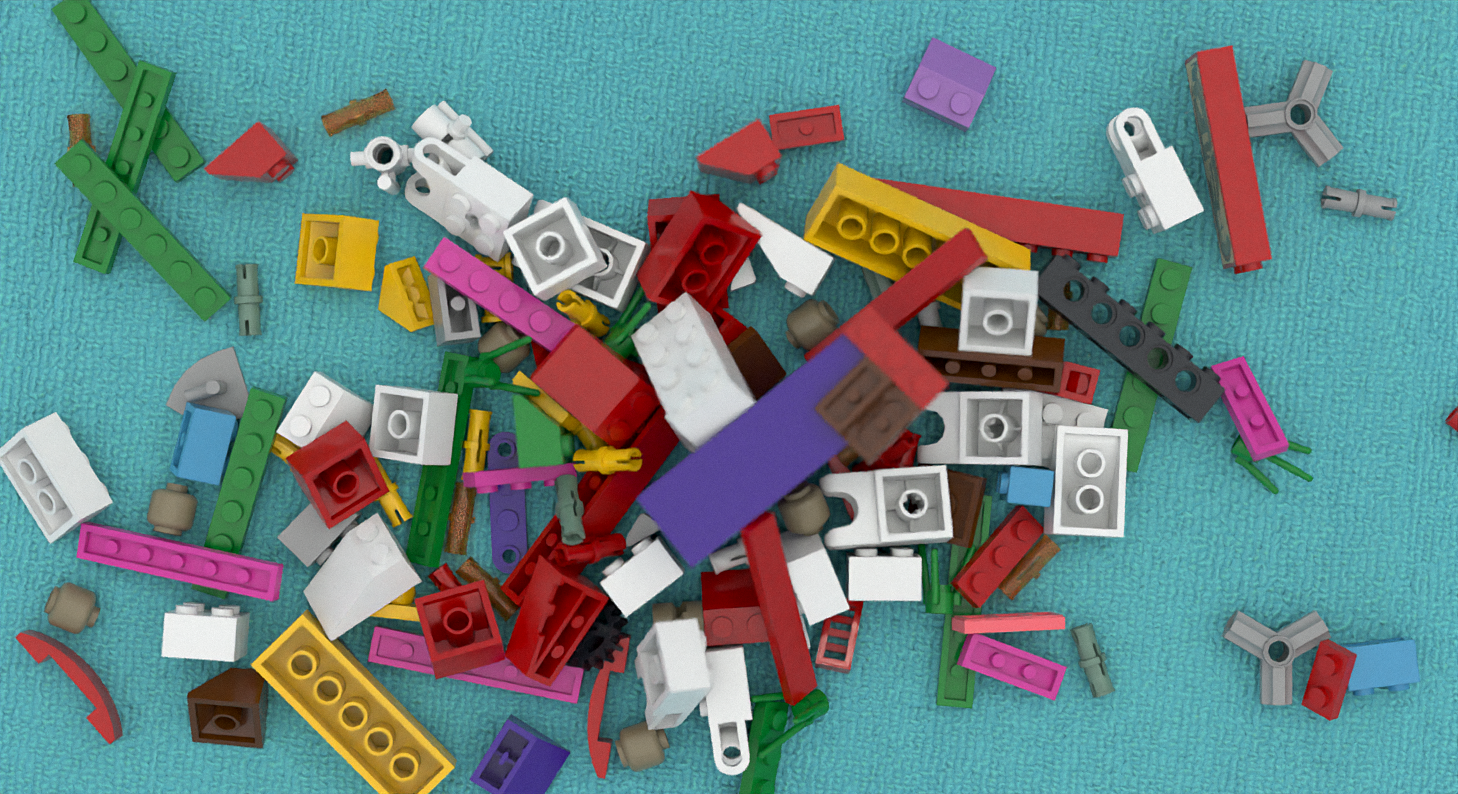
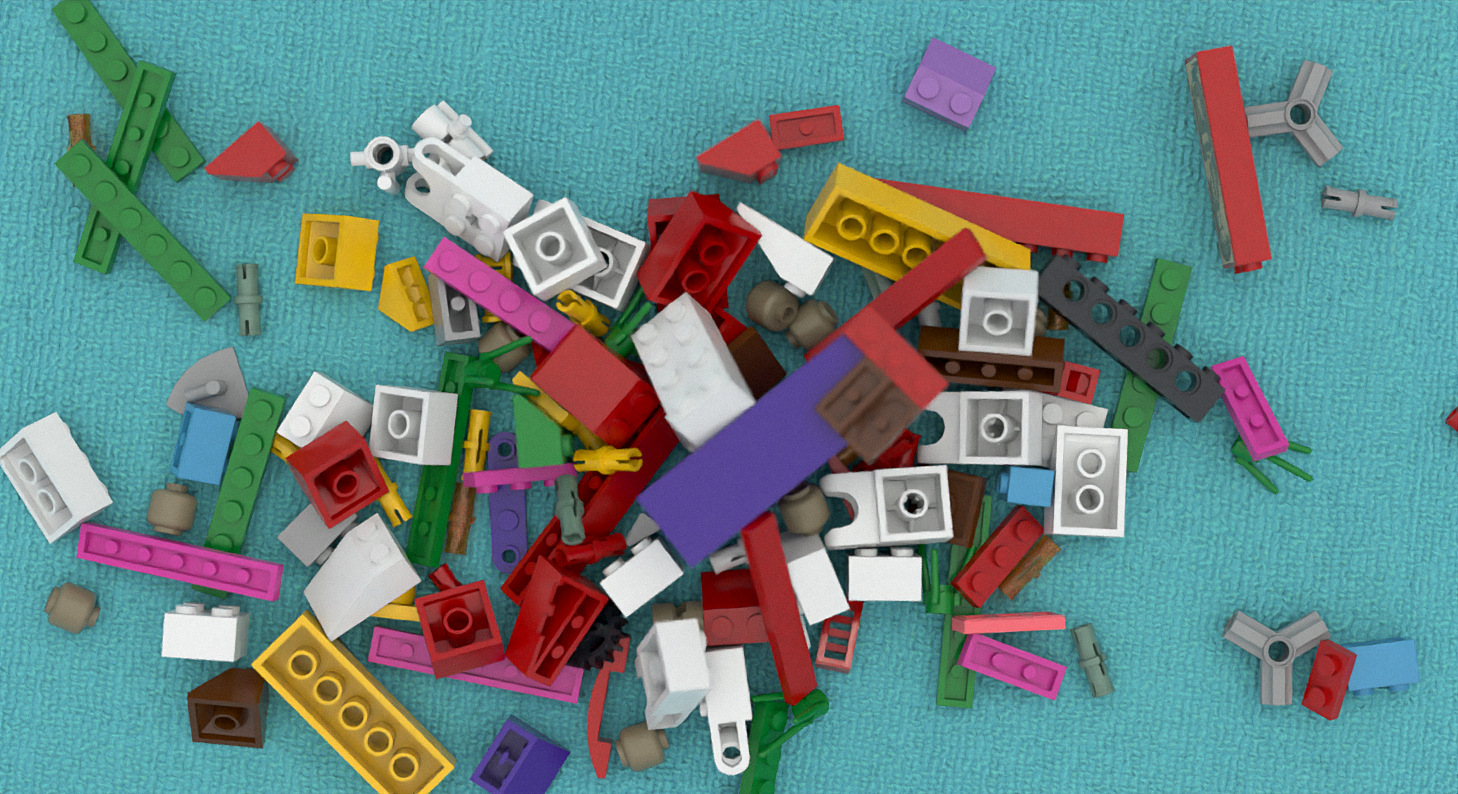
red slope [15,629,123,744] -> none
clear orange pin [321,89,396,137] -> none
clear orange pin [455,556,520,622] -> none
white slope [730,257,756,292] -> none
white brick [1106,108,1204,234] -> none
none -> dark tan head [746,280,799,332]

